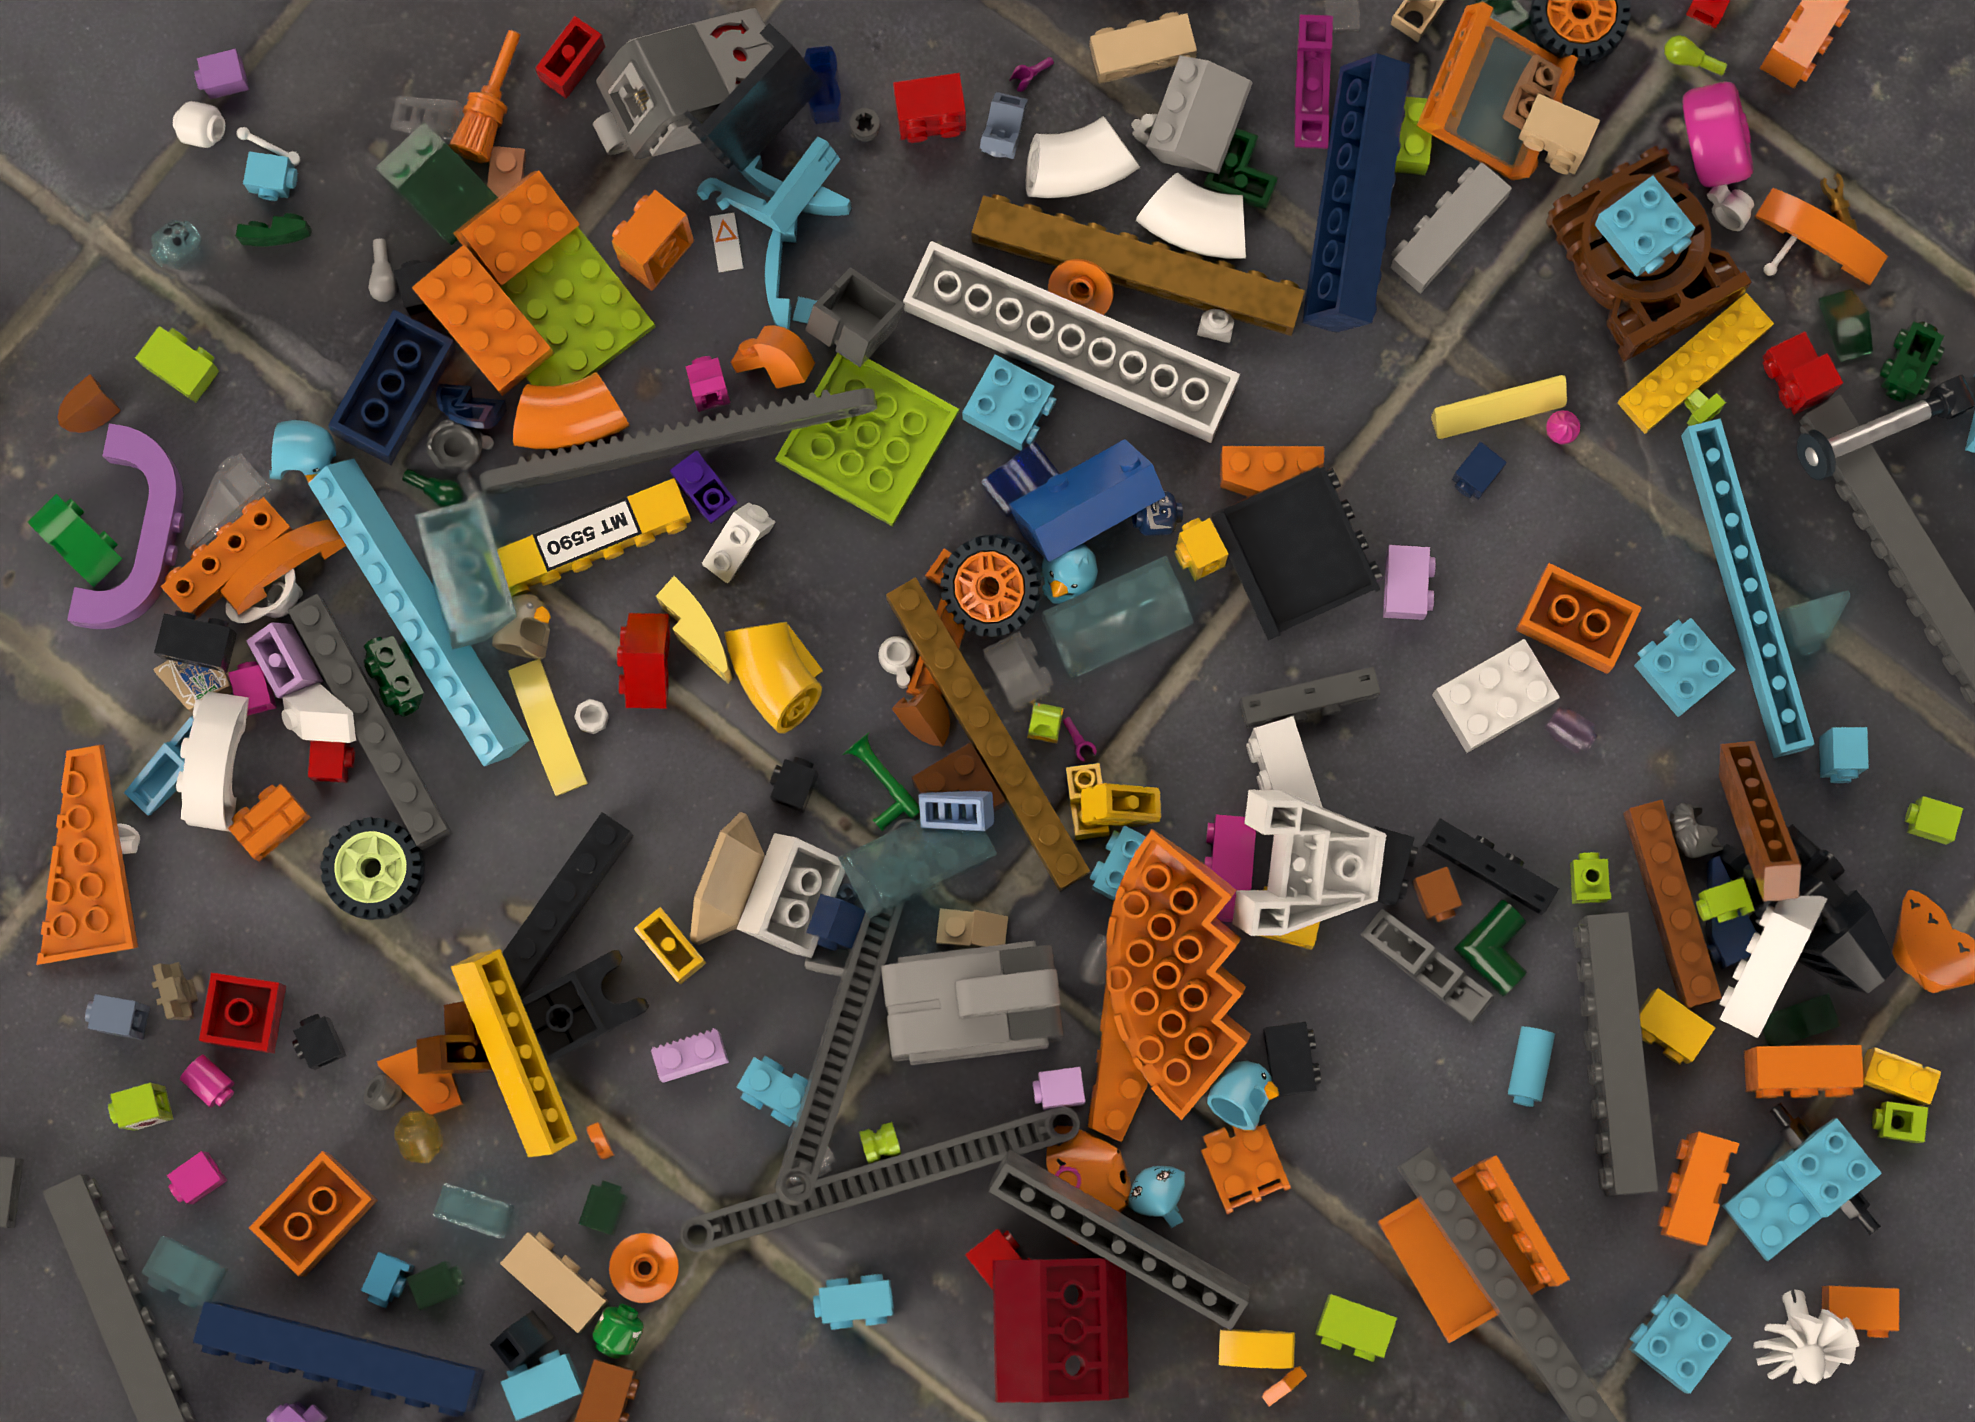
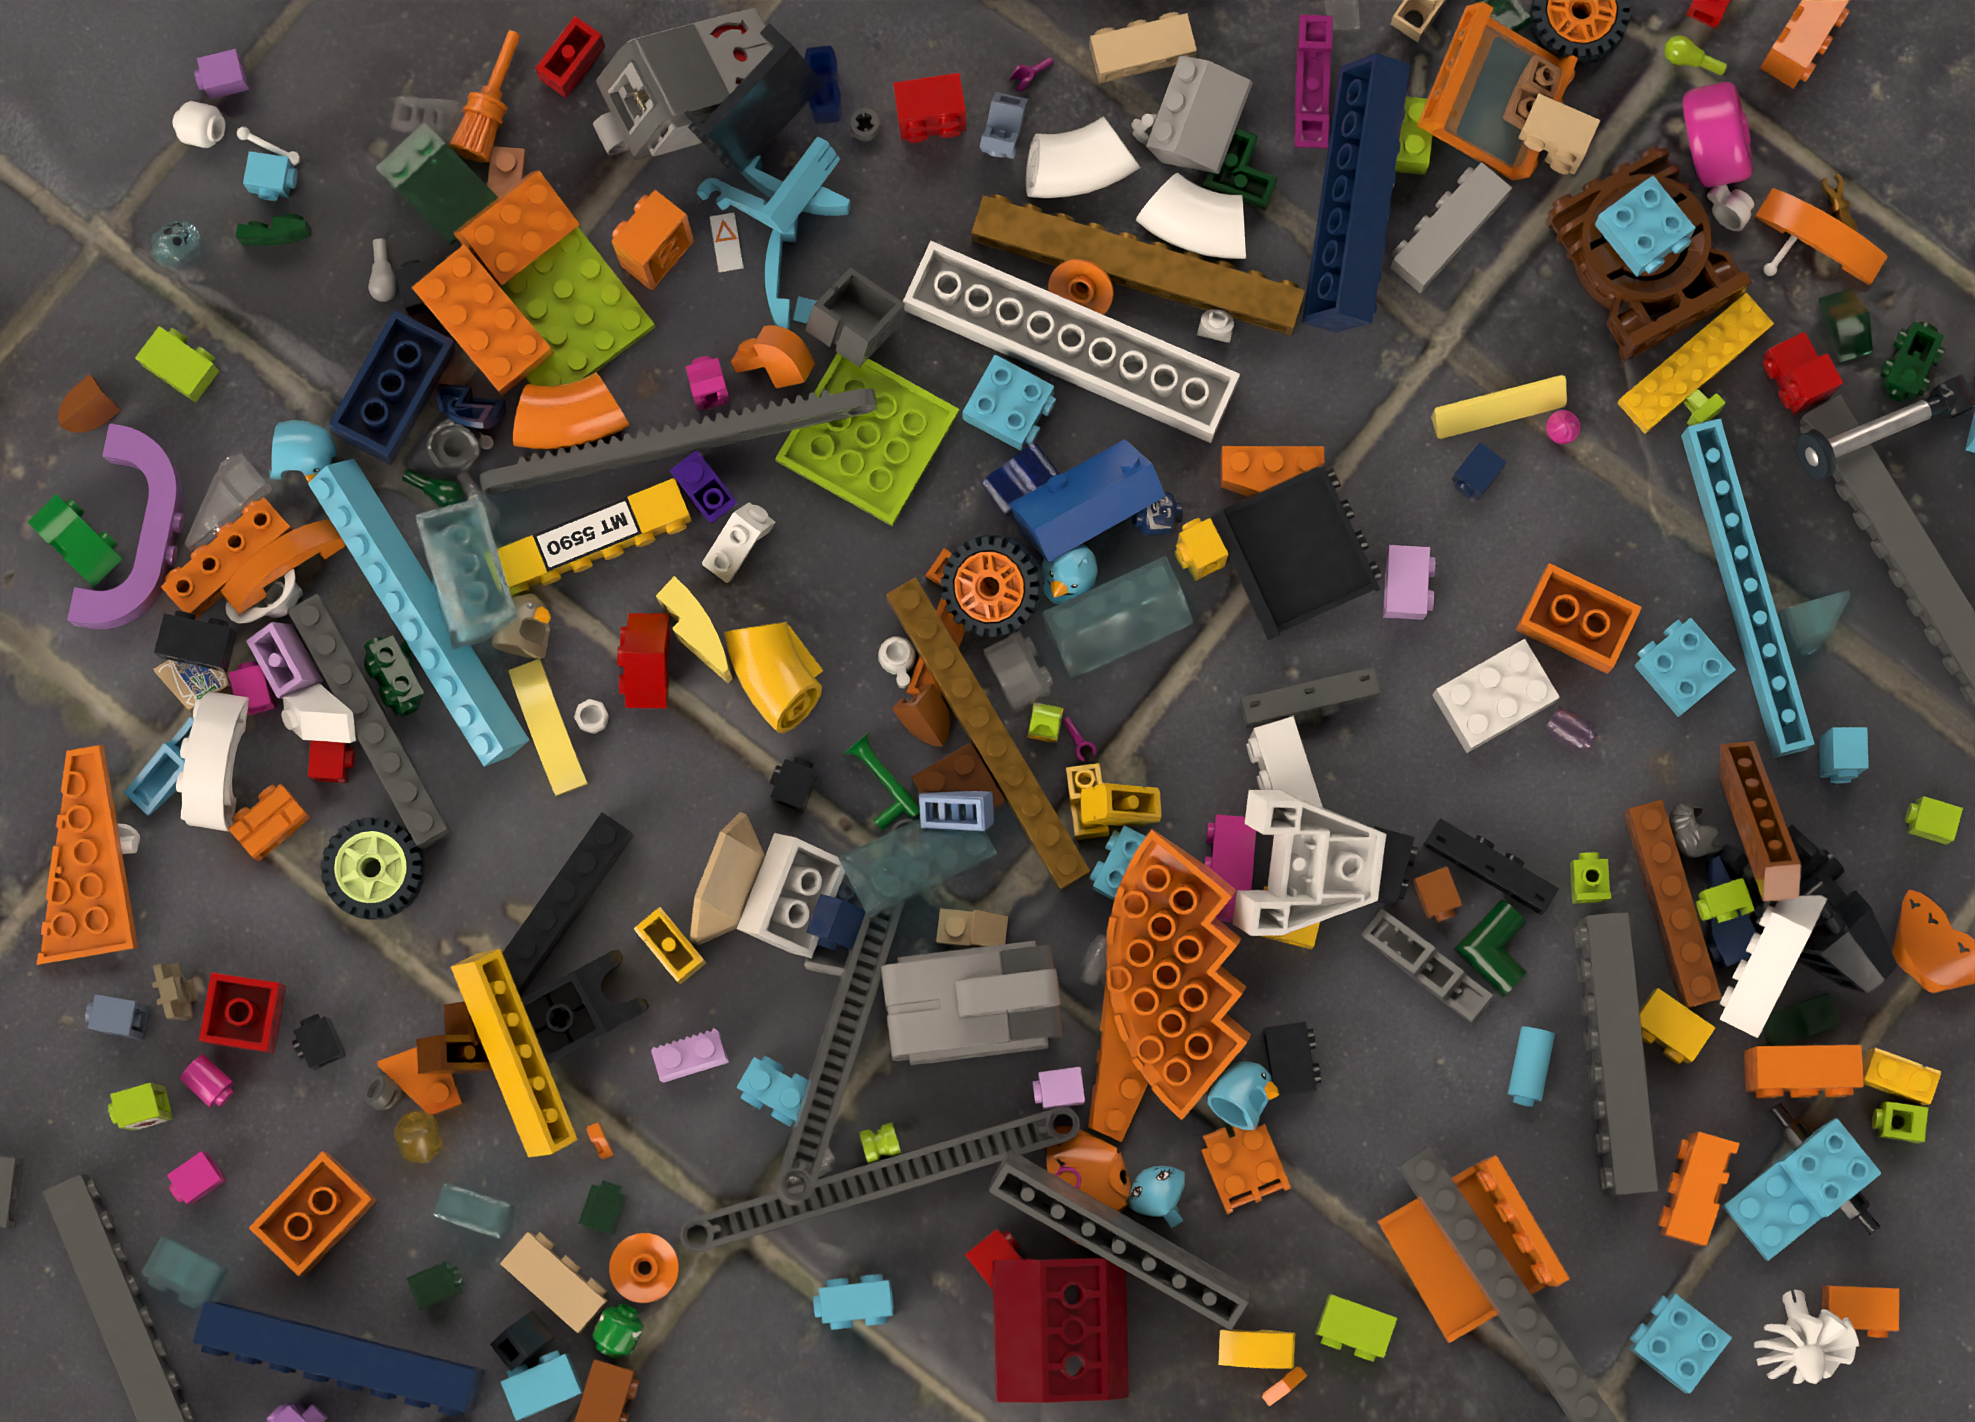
dark azure brick [361,1252,415,1308] -> none

